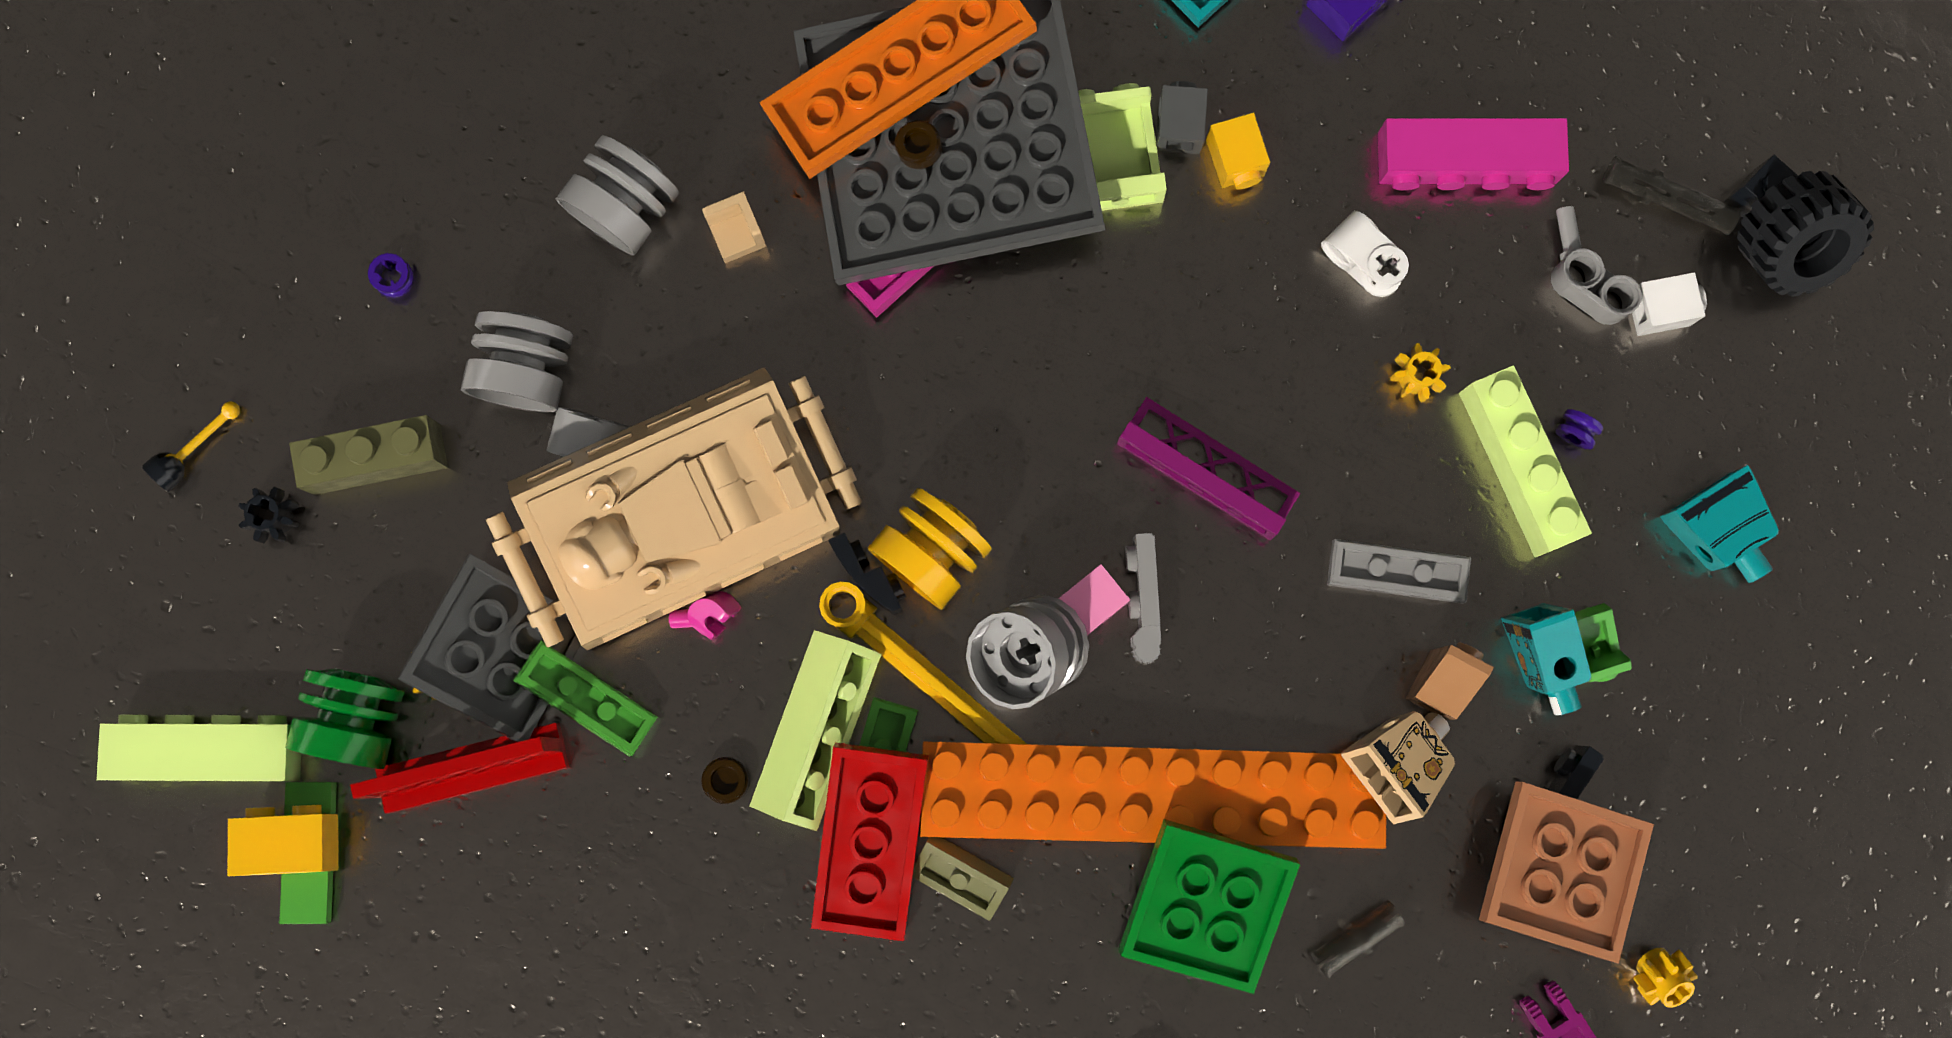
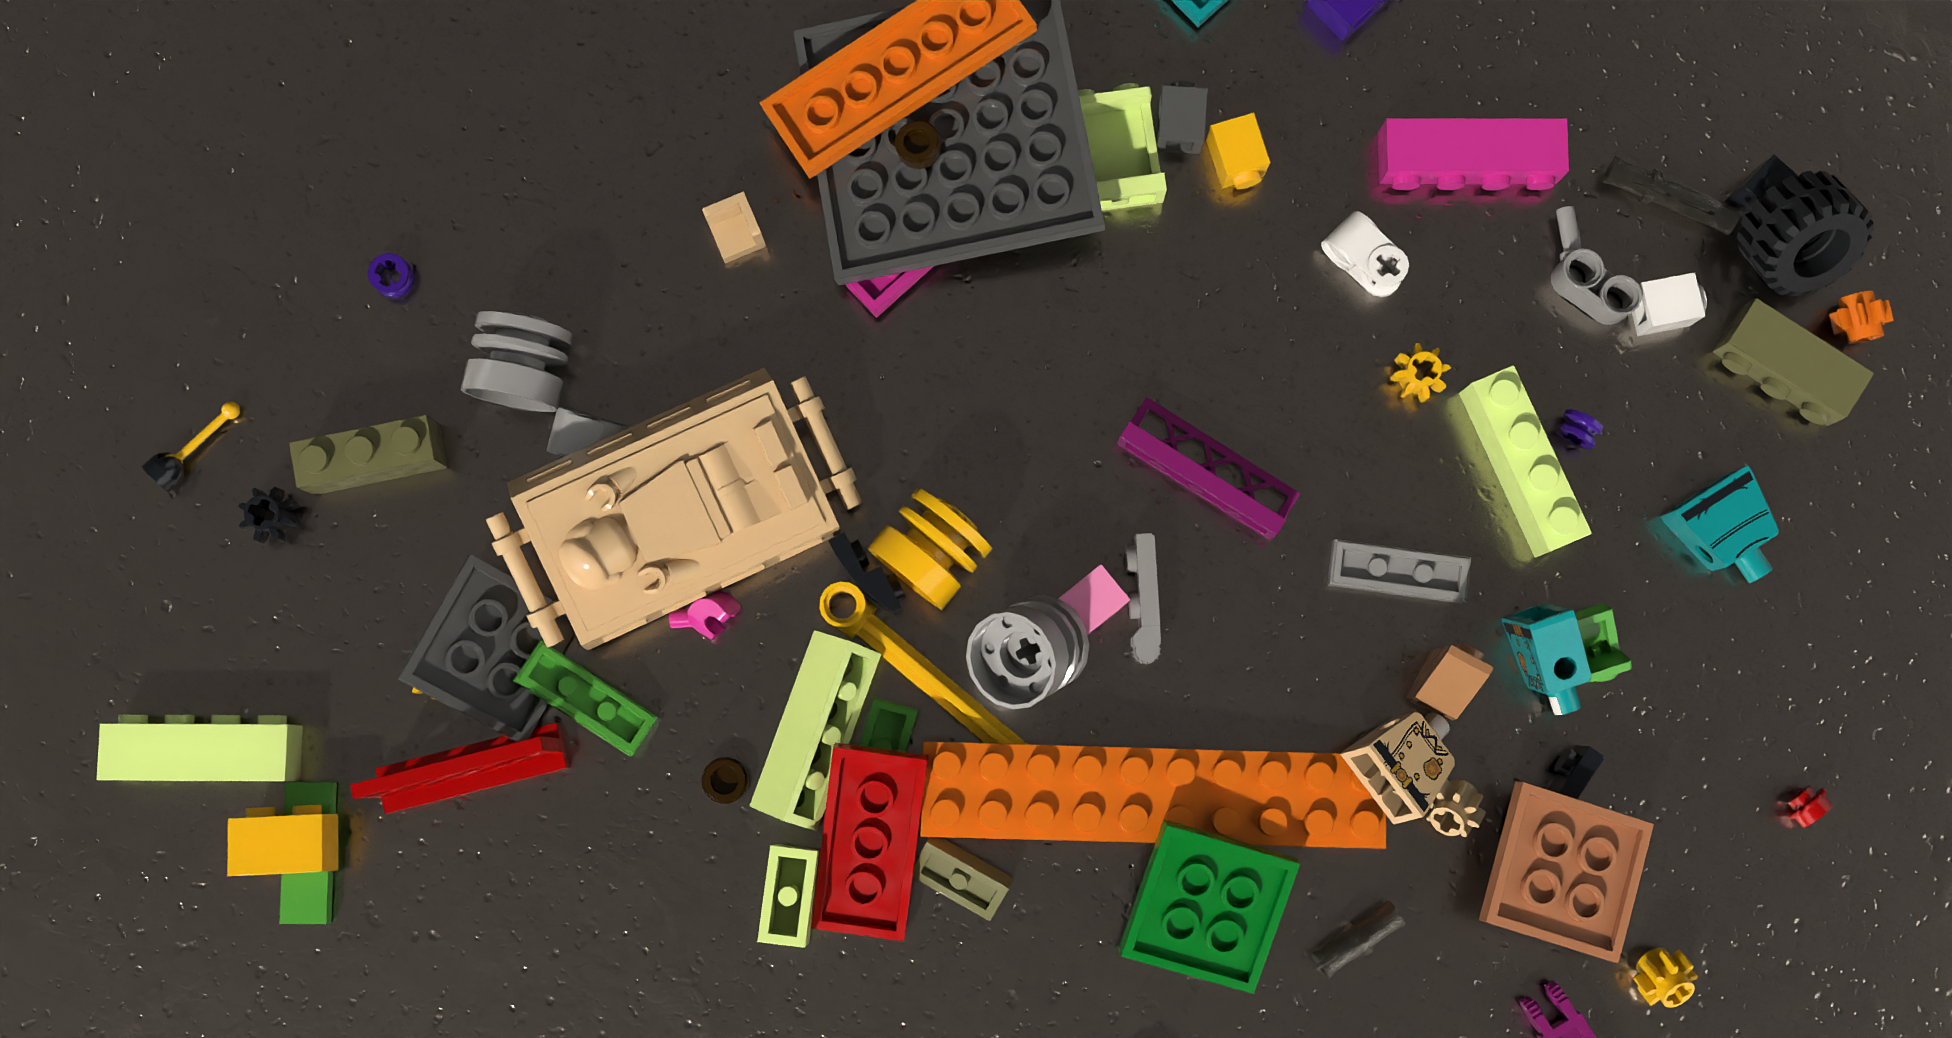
green wheel [285,668,405,769] -> none
light grey wheel [555,135,679,255] -> none
none -> yellowish green brick [757,844,821,948]
none -> tan gear [1426,779,1486,837]
none -> olive brick [1712,298,1874,426]
none -> red plate [1787,785,1833,828]
none -> orange gear [1829,291,1894,344]

